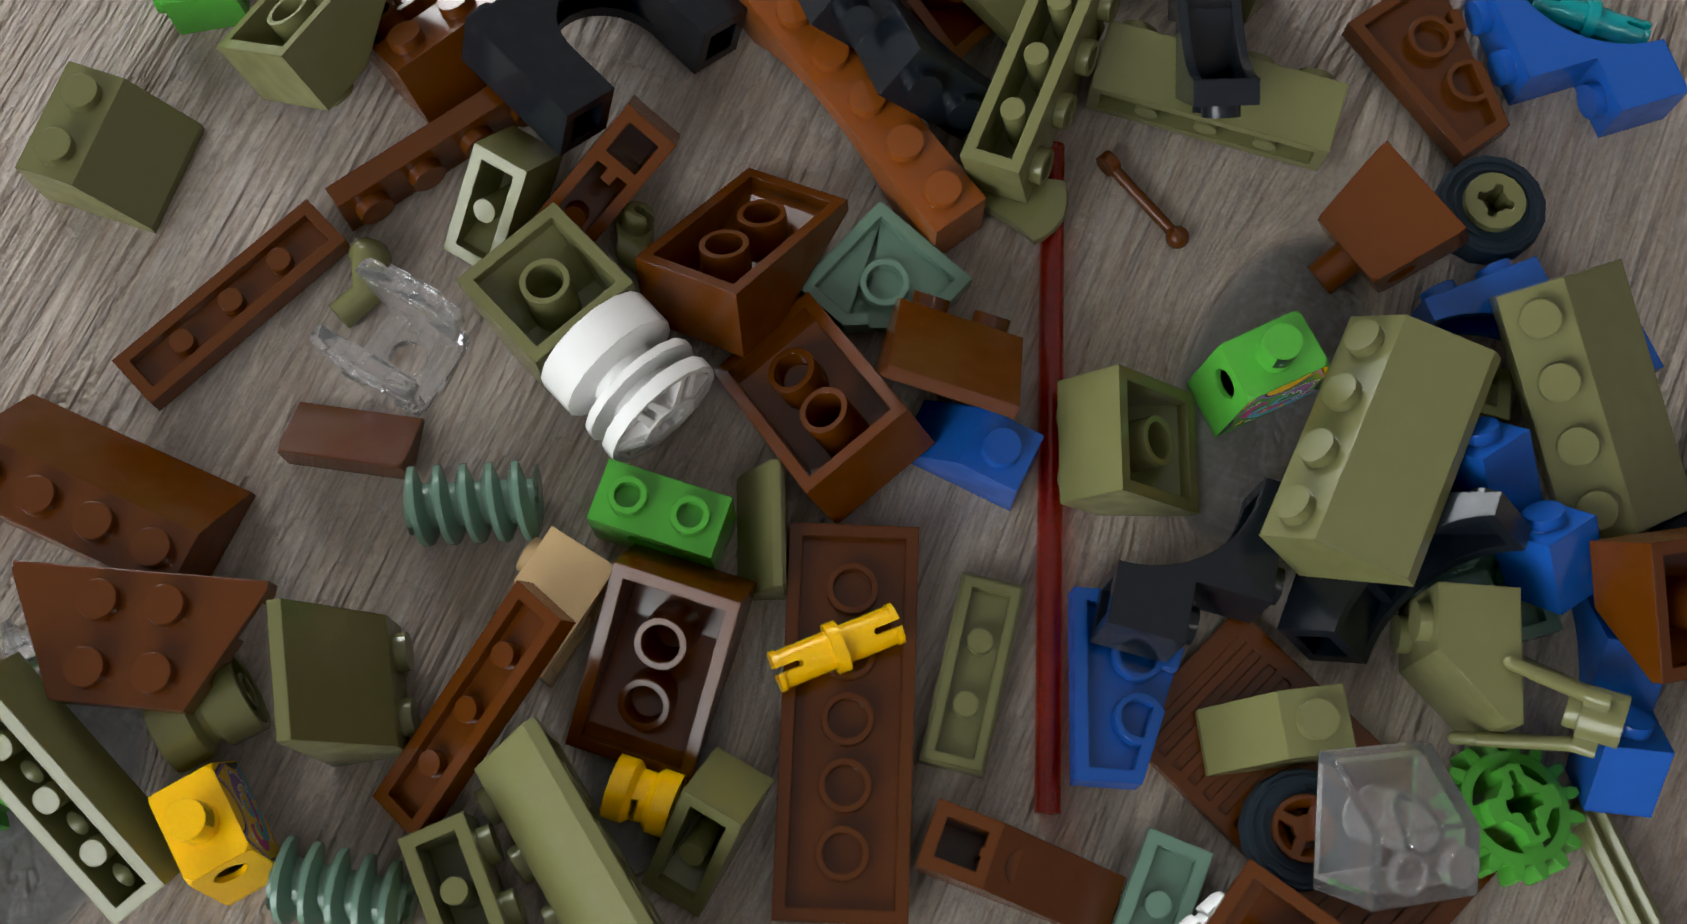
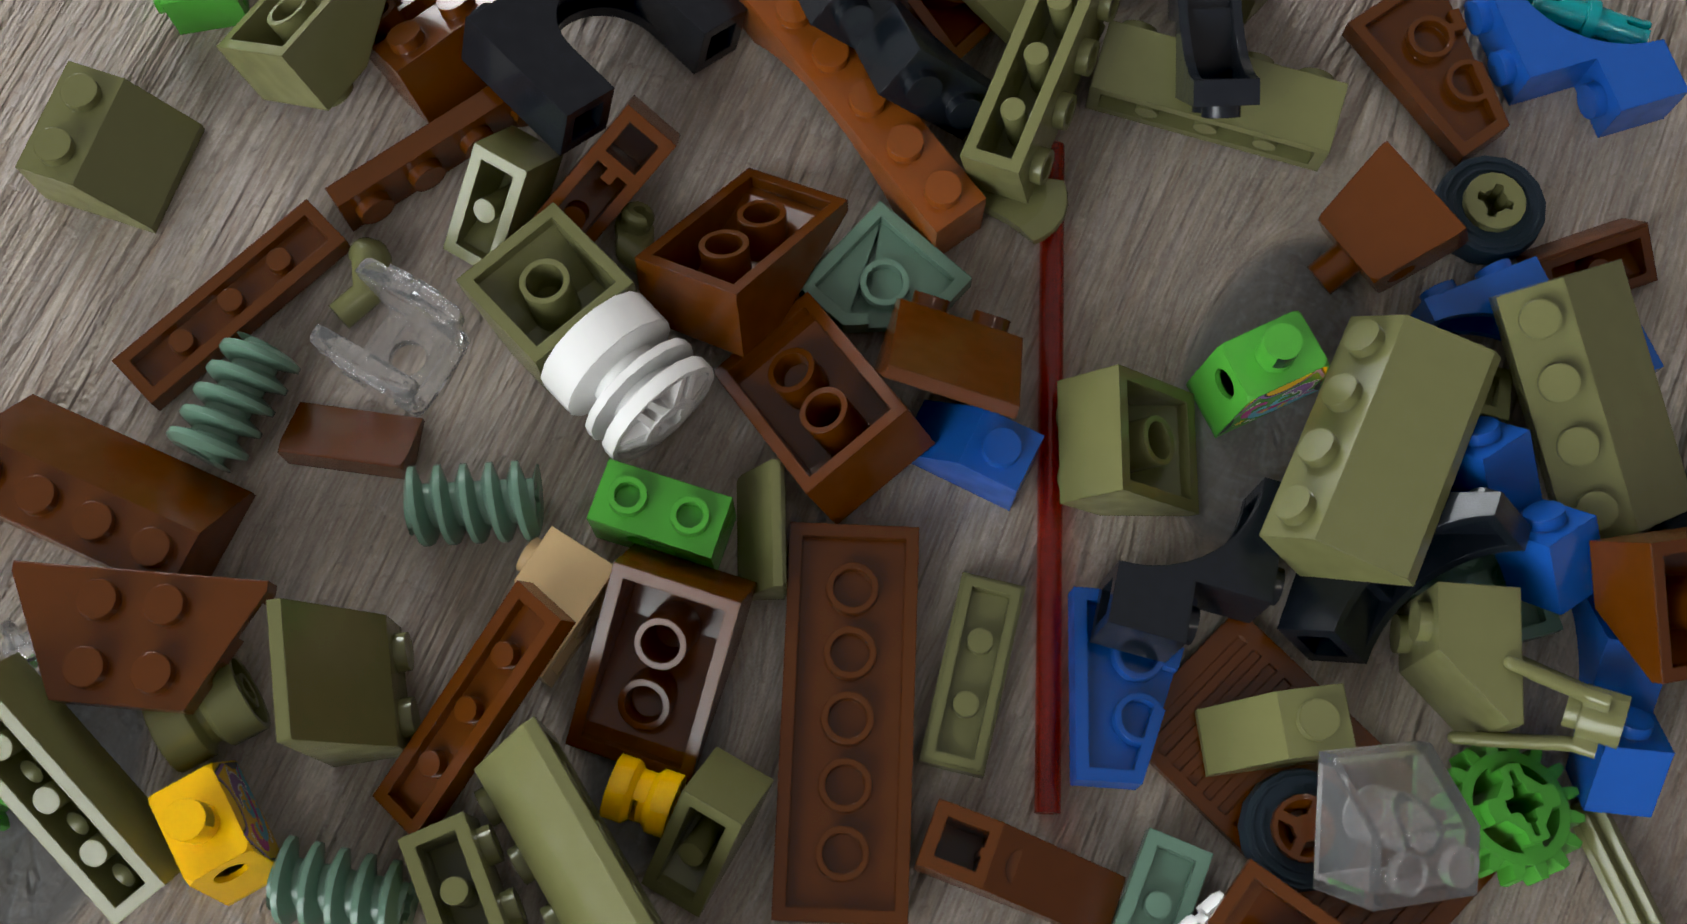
yellow pin [767,603,906,693] -> none
reddish brown hinge [1096,150,1189,249] -> none
none -> sand green piece [166,331,301,473]
none -> reddish brown slope [1516,218,1658,290]

